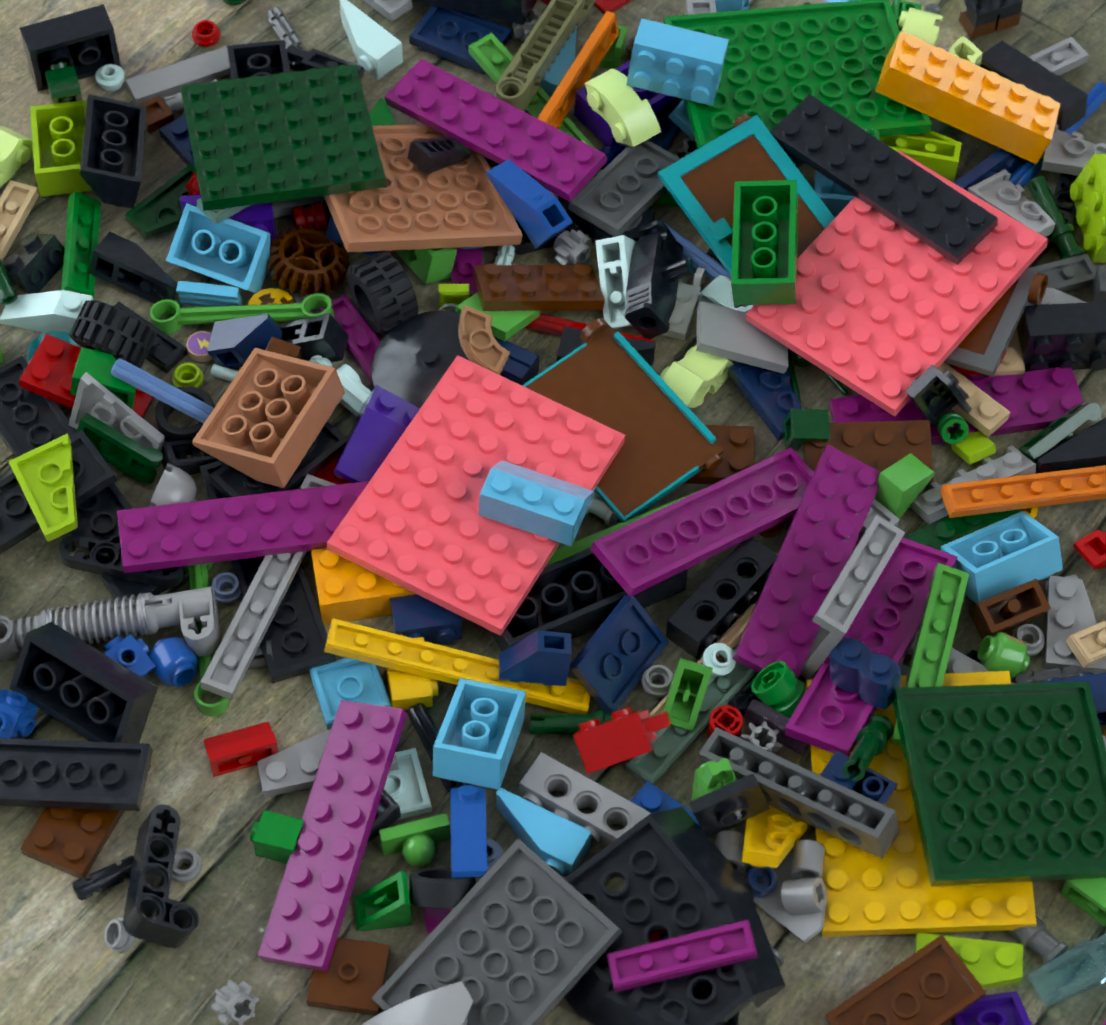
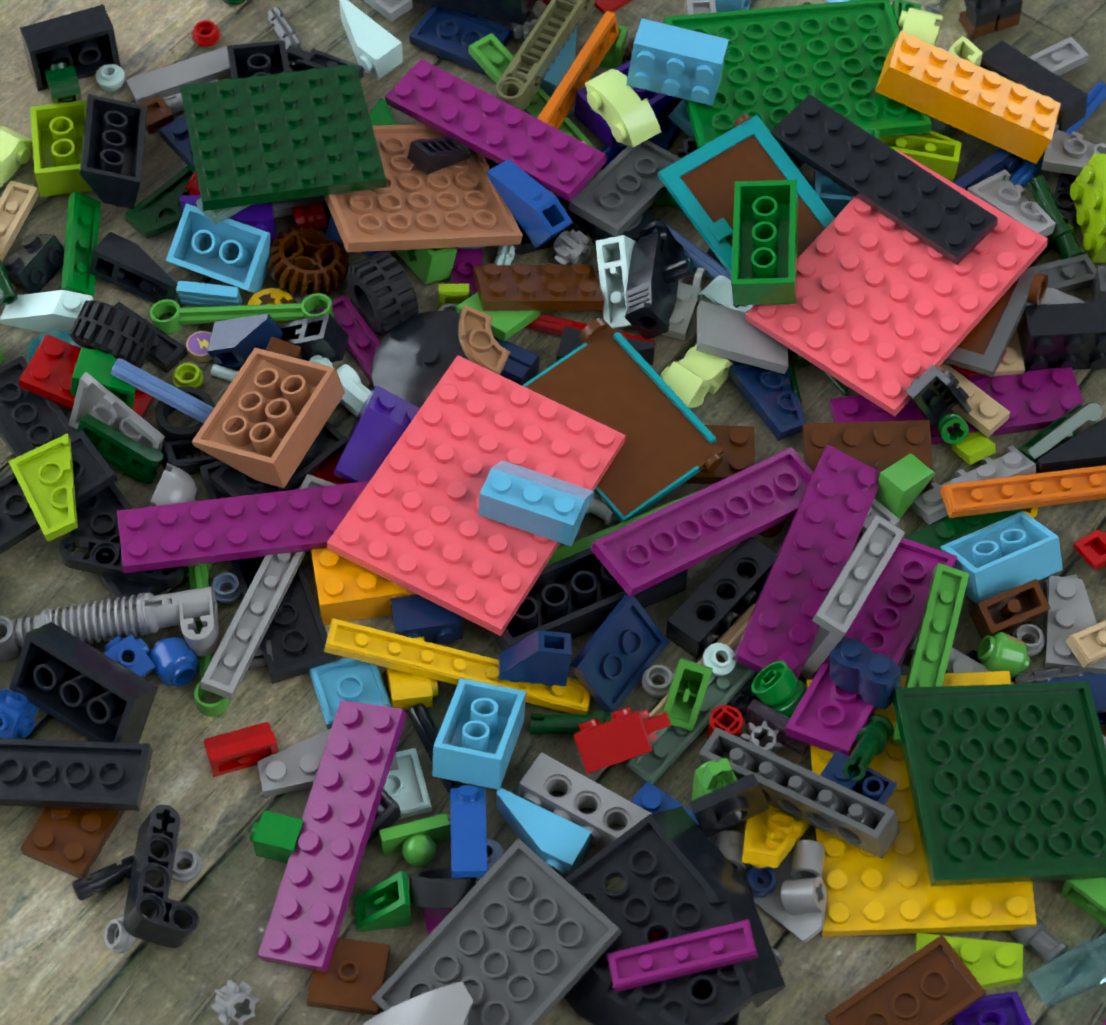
dark green panel [783,409,830,451] -> none

